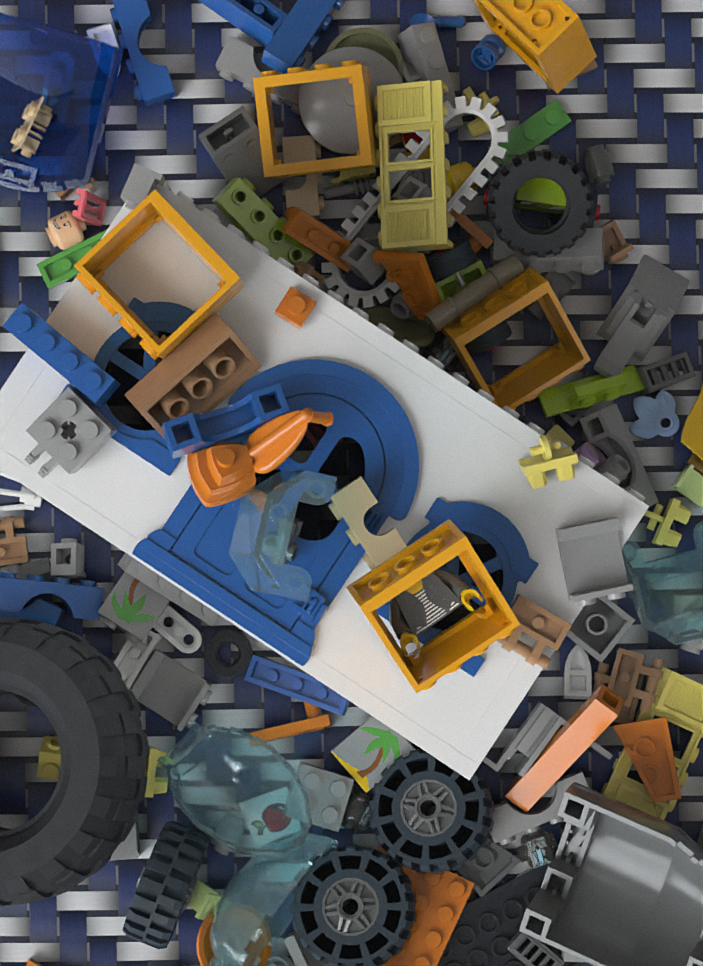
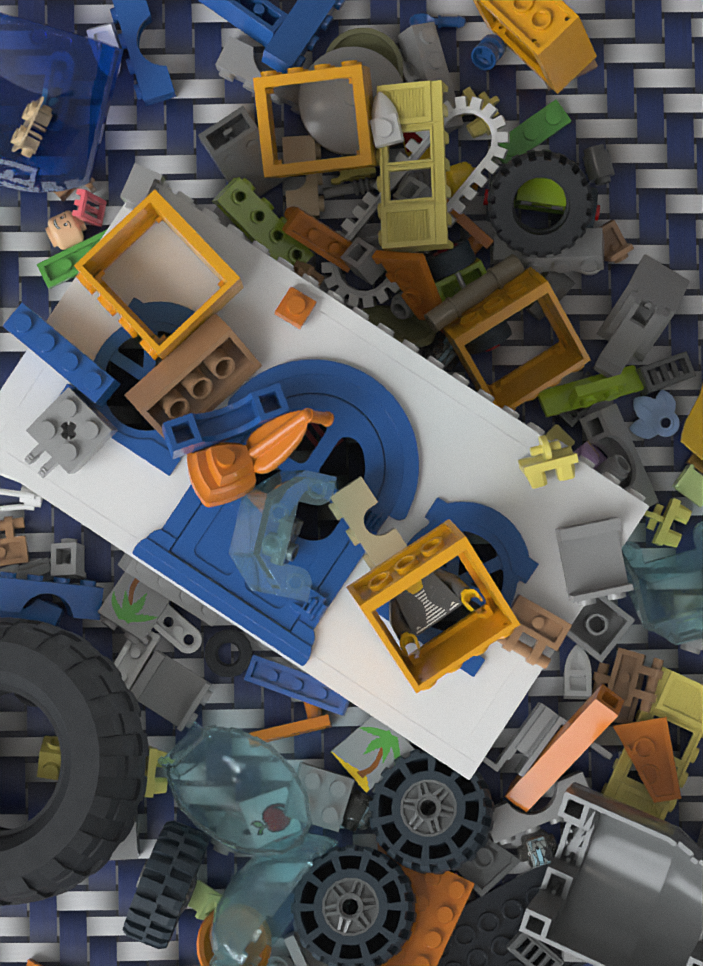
none -> white plate [370,92,404,149]

